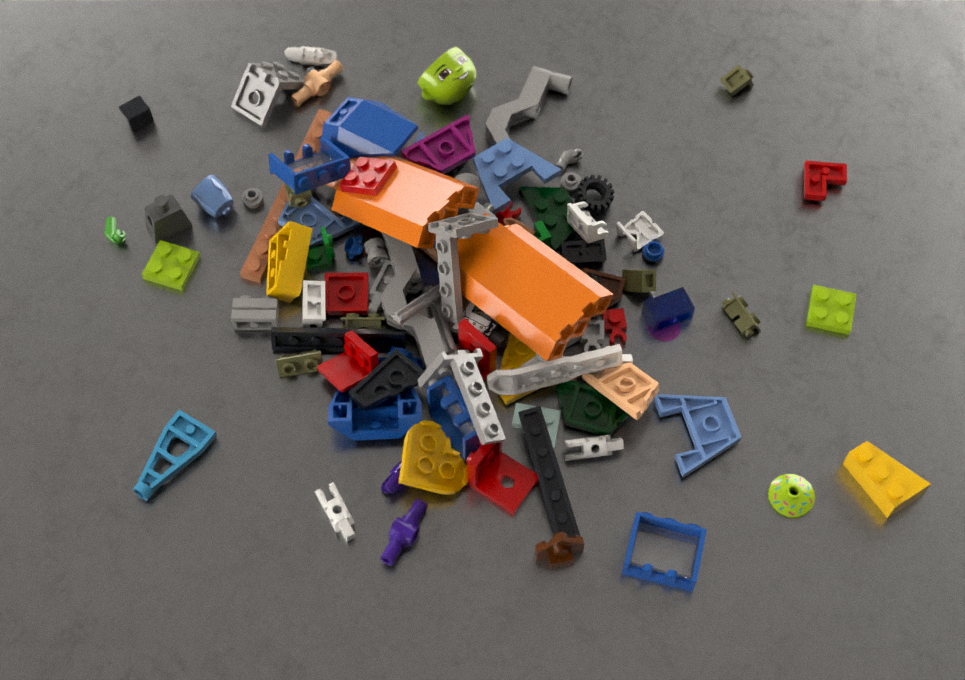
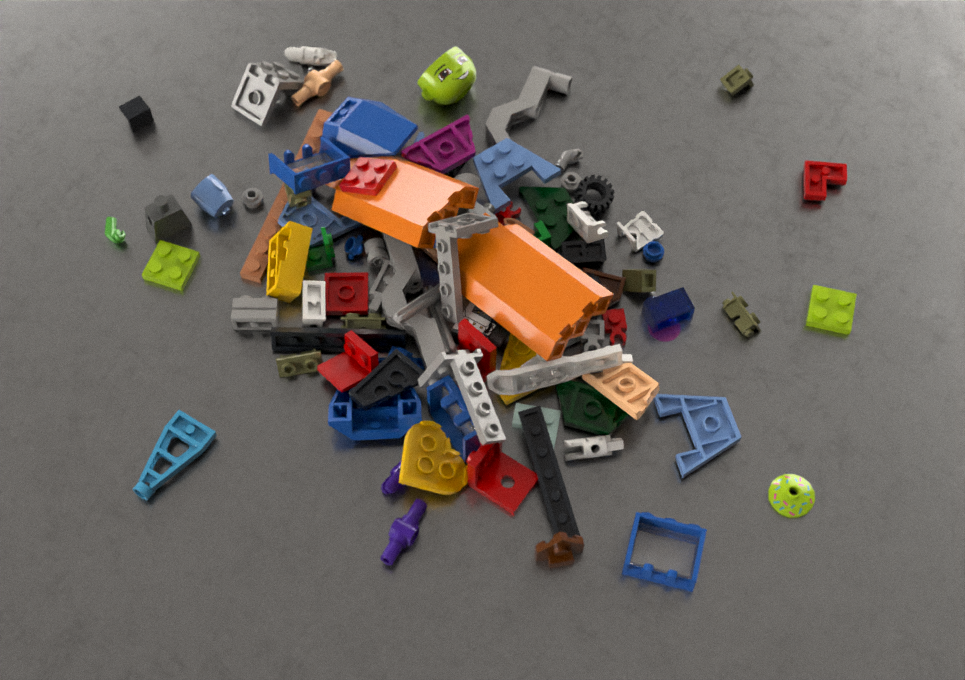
white hinge [315,482,355,542] -> none
yellow wedge [842,441,931,518] -> none

